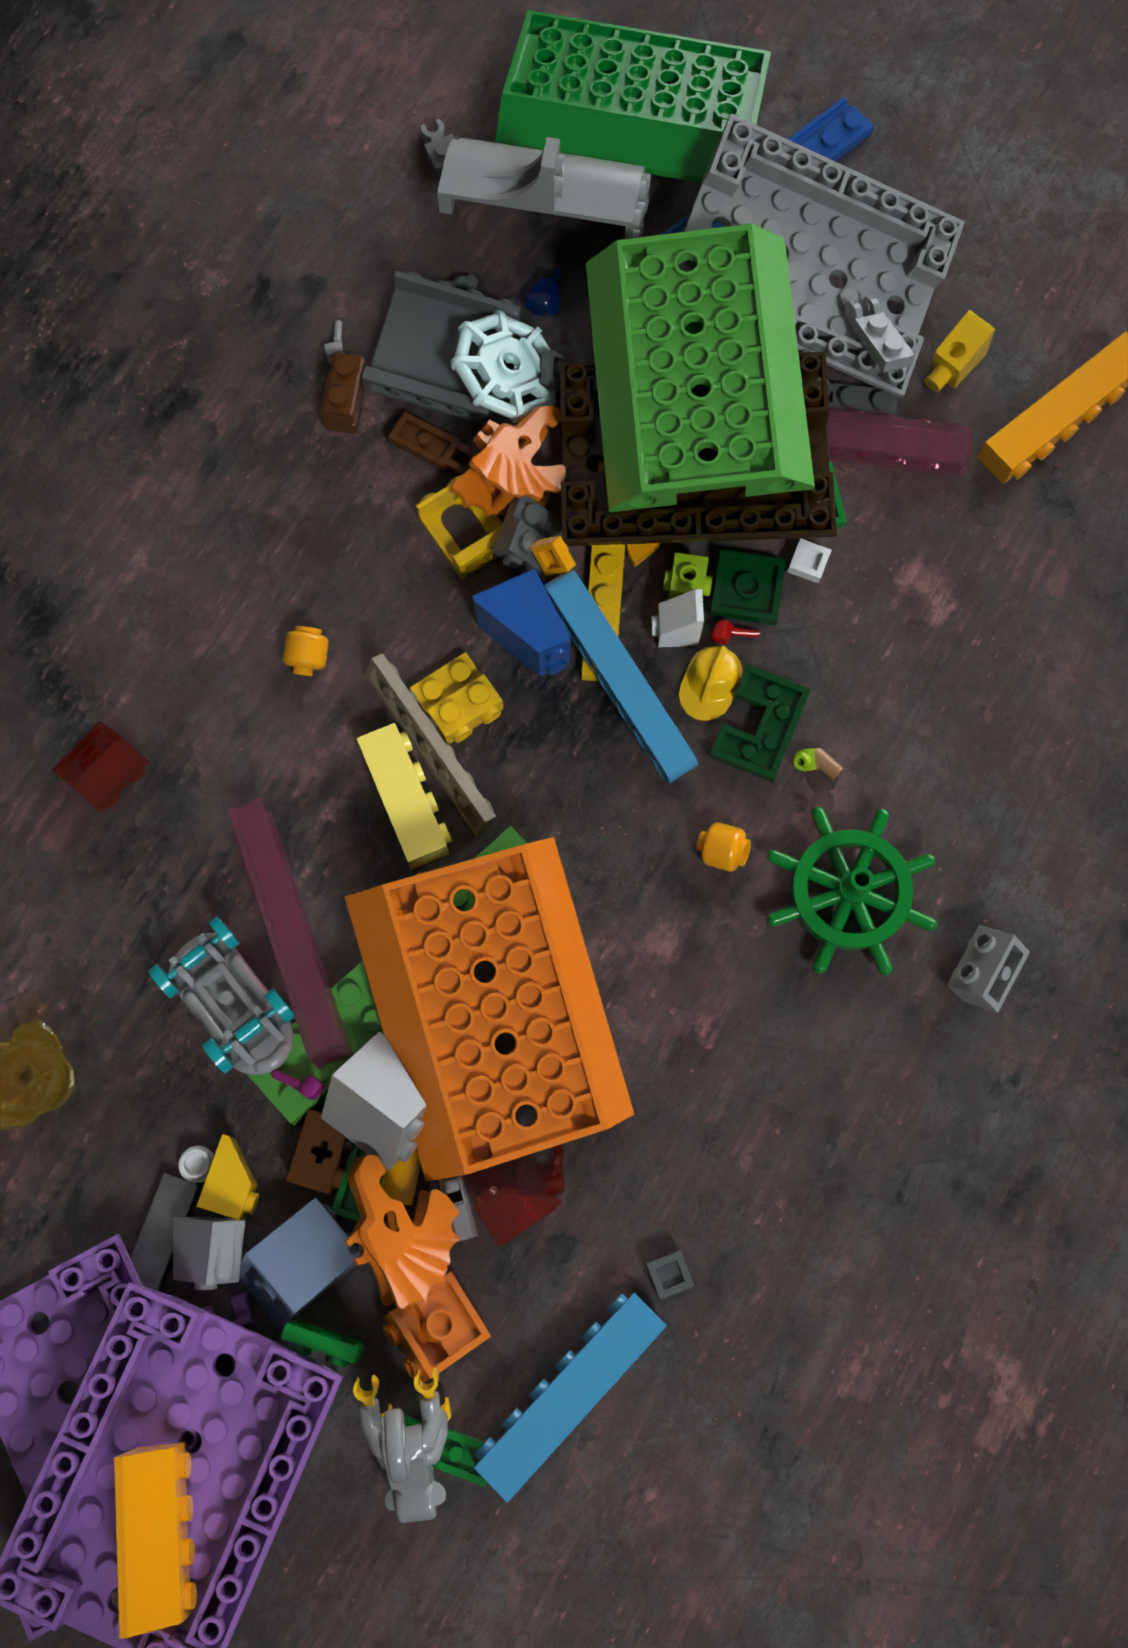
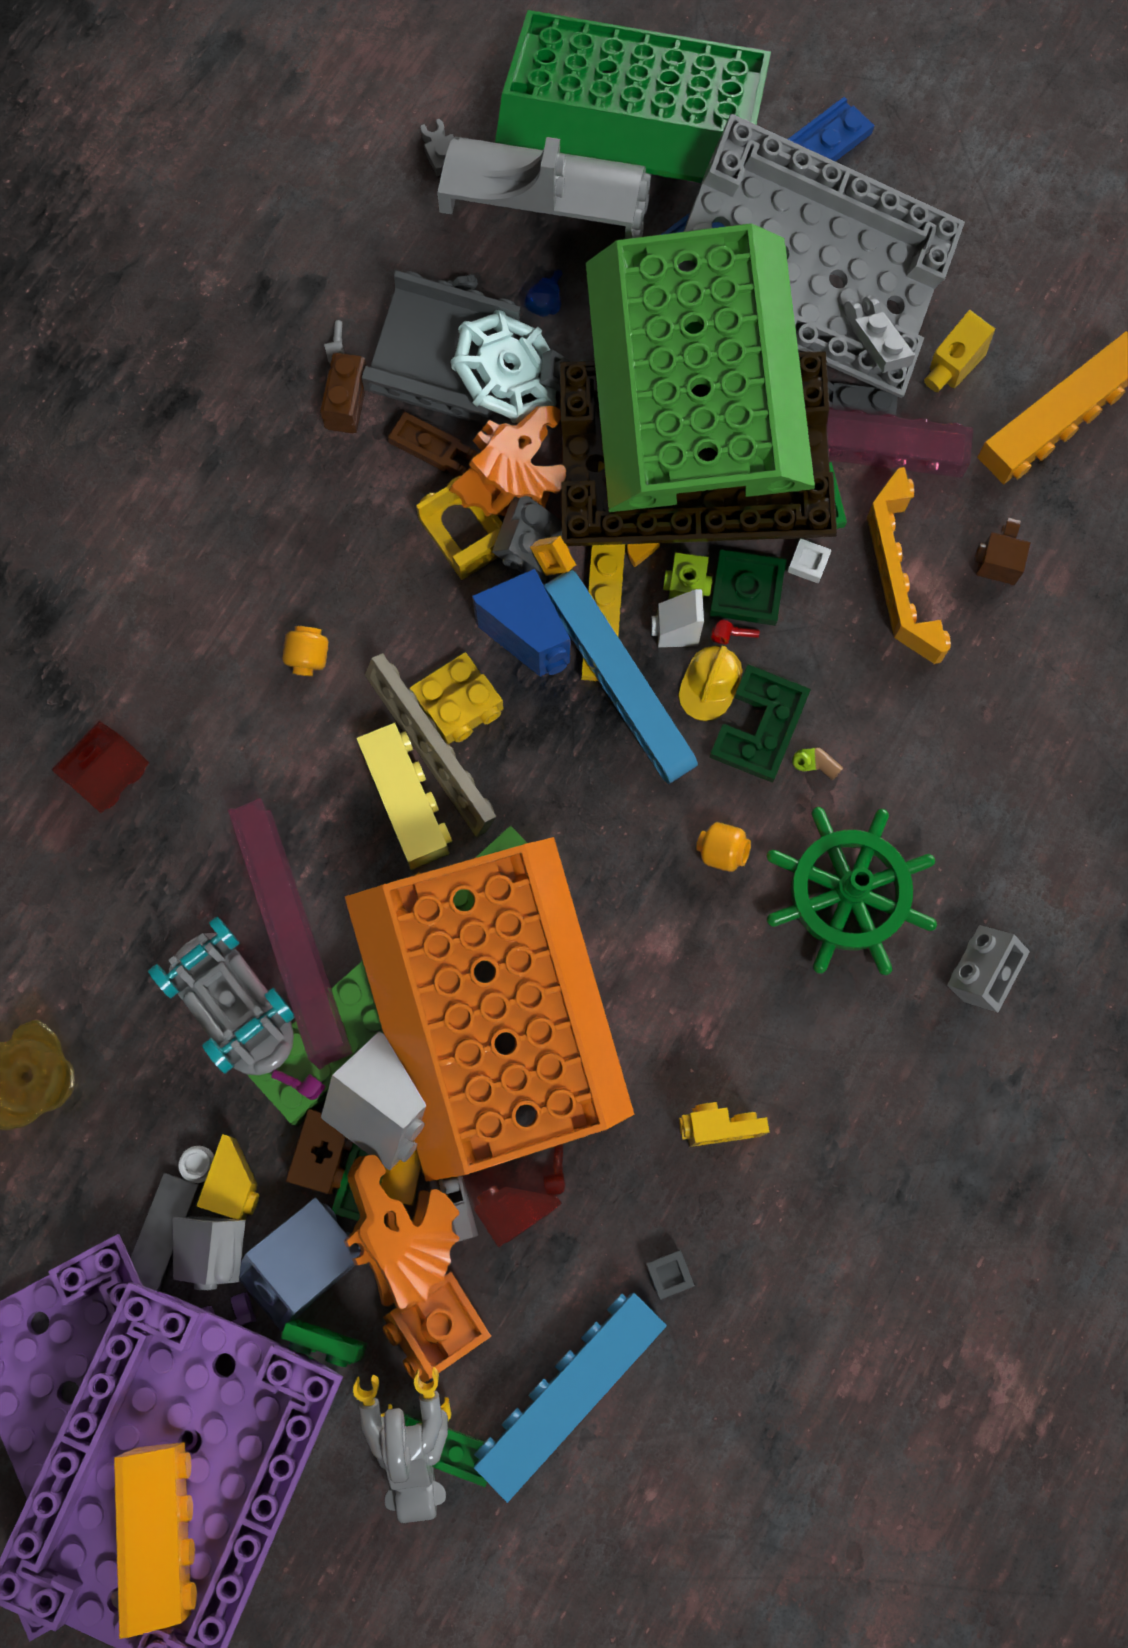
none -> yellow plate [679,1102,769,1147]
none -> light orange slope [867,467,951,664]
none -> reddish brown brick [974,518,1031,585]

